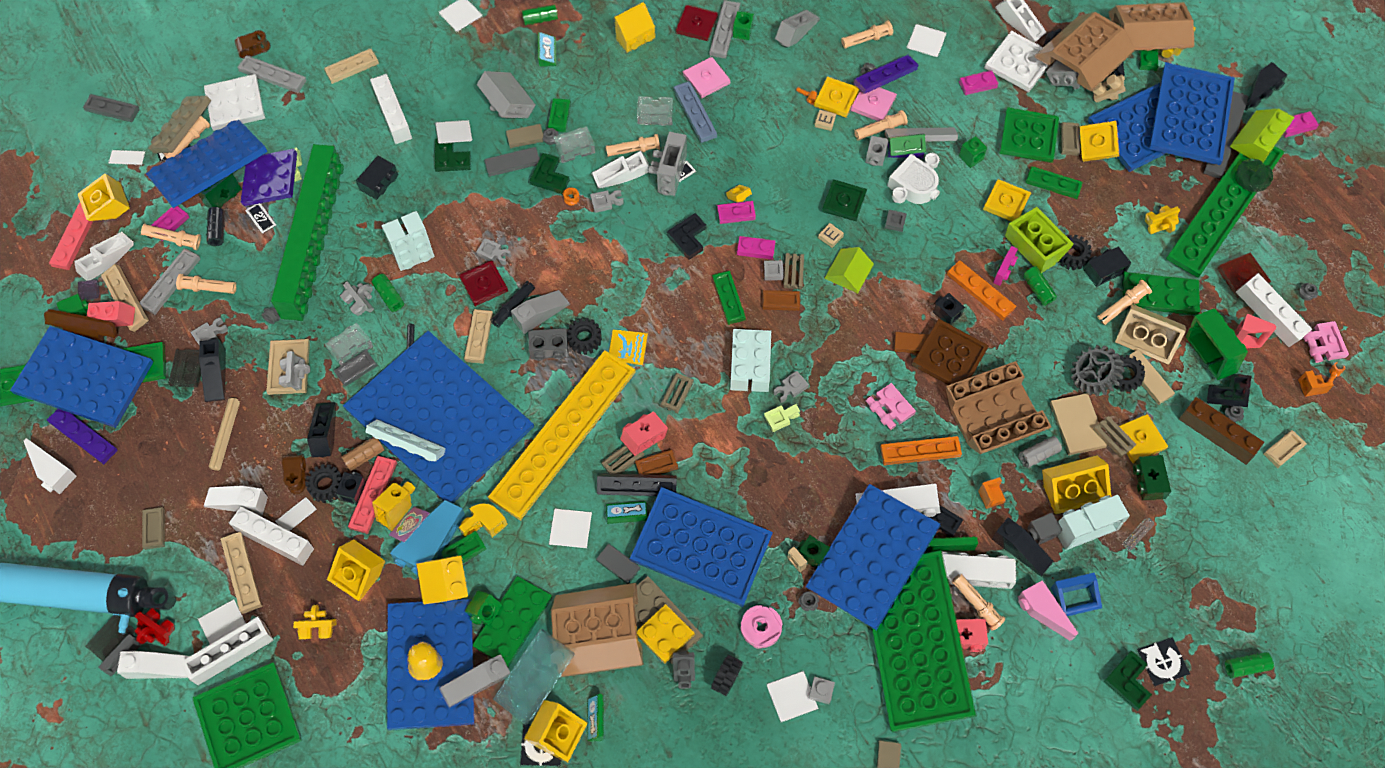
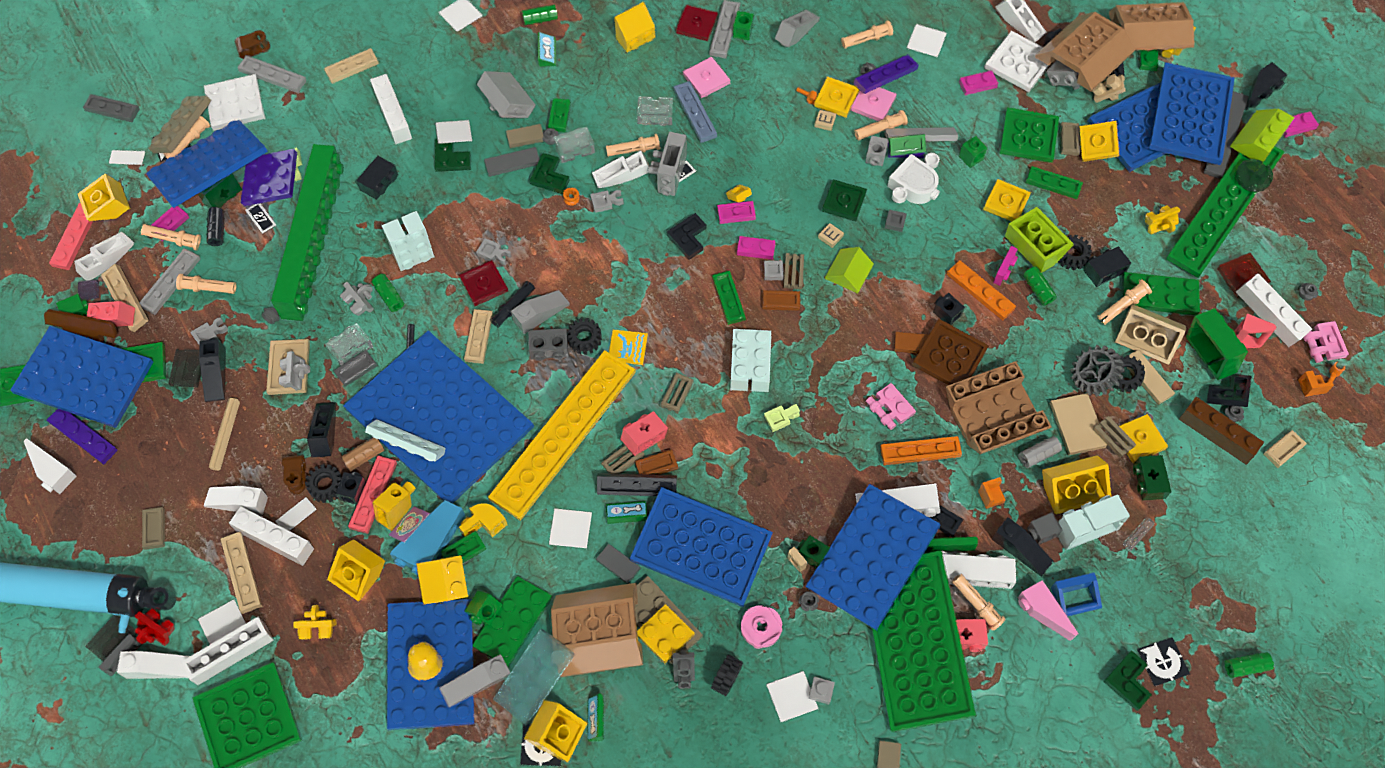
light grey plate [773,371,809,403] -> none

